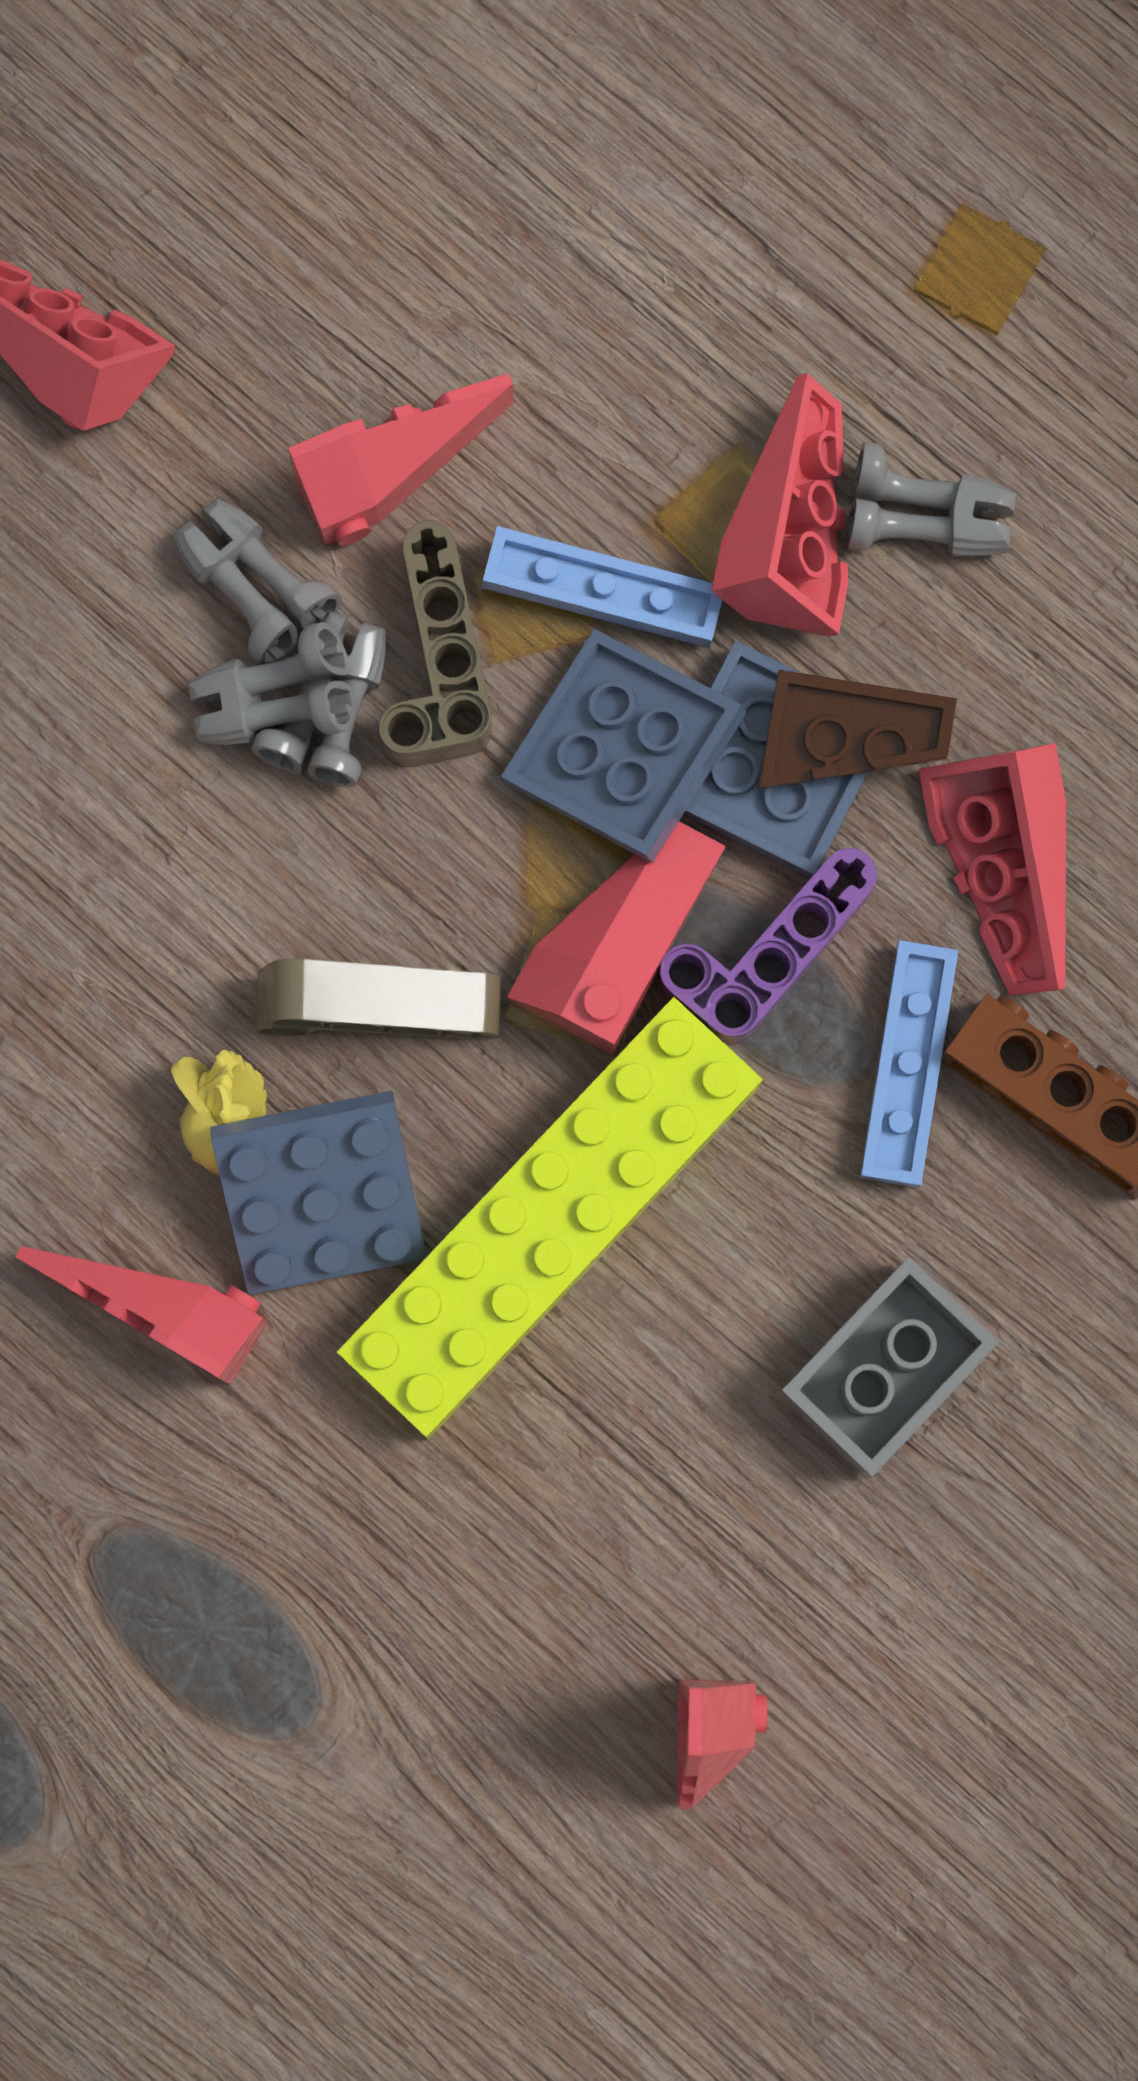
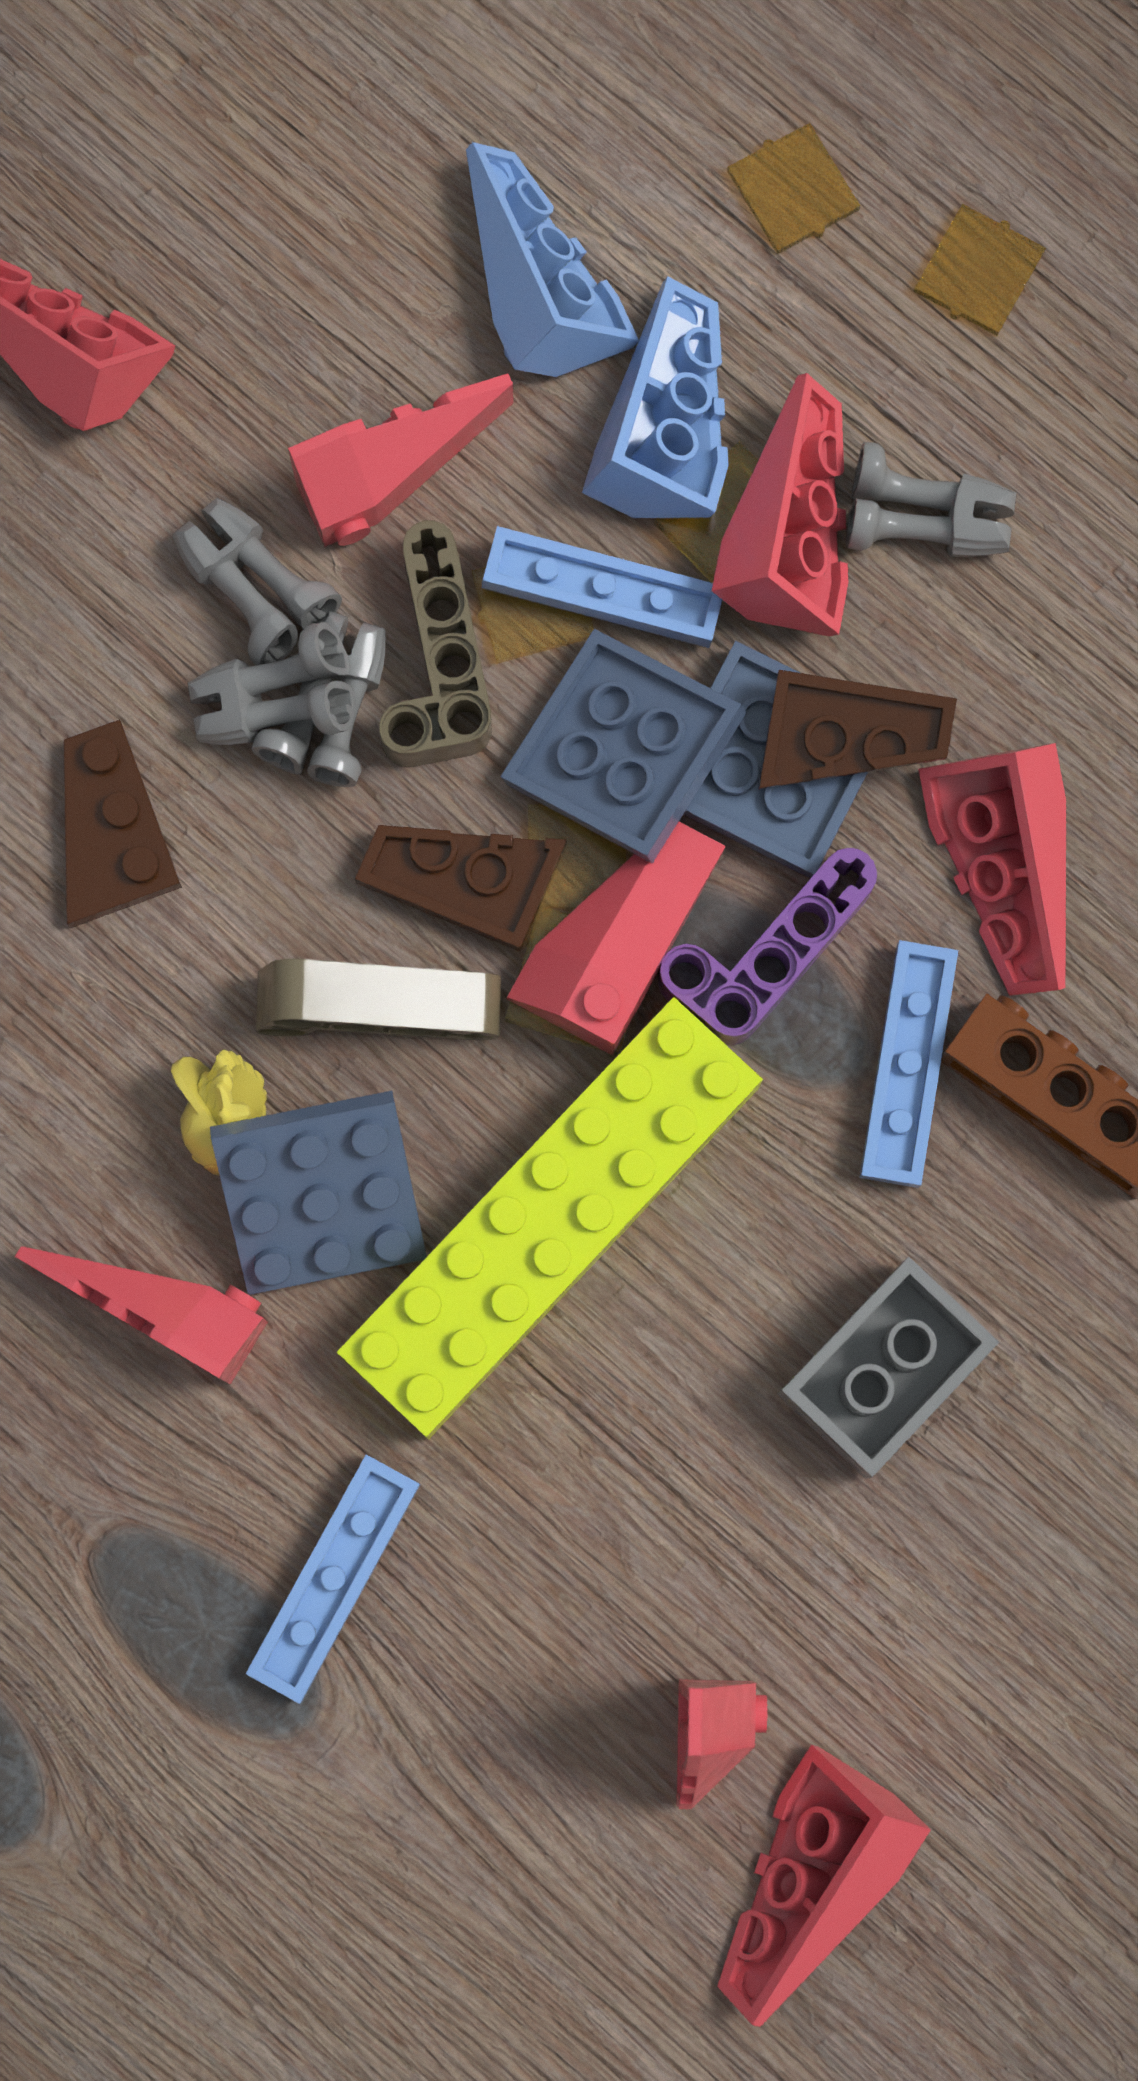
none -> reddish brown wing [64,719,182,928]
none -> light blue plate [246,1455,421,1704]
none -> reddish brown wing [355,825,567,952]
none -> light blue wedge [466,142,639,377]
none -> light blue wedge [582,277,729,518]
none -> coral wedge [717,1745,931,2027]
none -> clear yellow piece [727,123,860,255]

